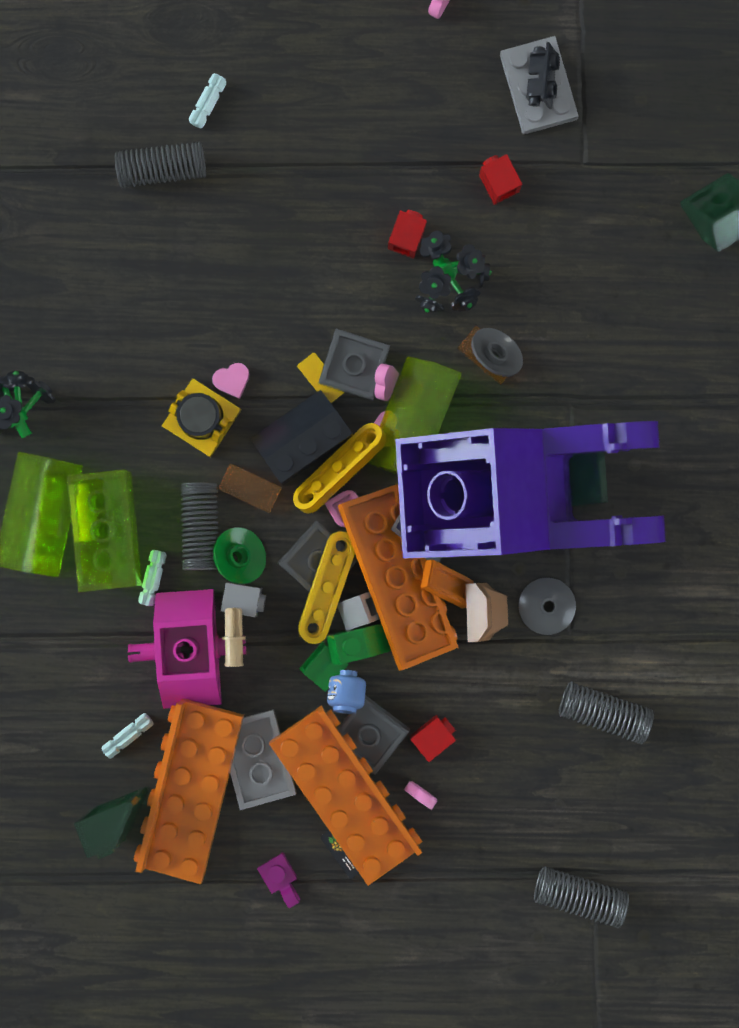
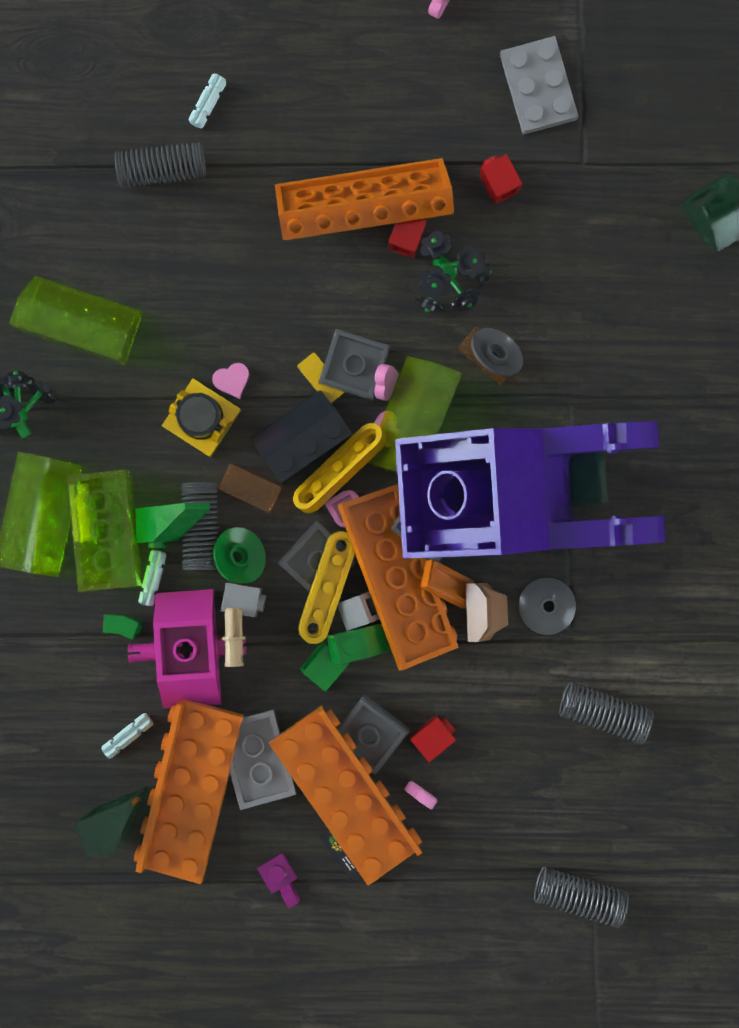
medium blue head [327,670,366,714] -> none
black hinge [526,42,560,109] -> none
none -> clear neon green slope [9,276,143,365]
none -> green piece [103,613,145,640]
none -> green slope [135,503,210,548]
none -> orange bracket [275,158,454,240]

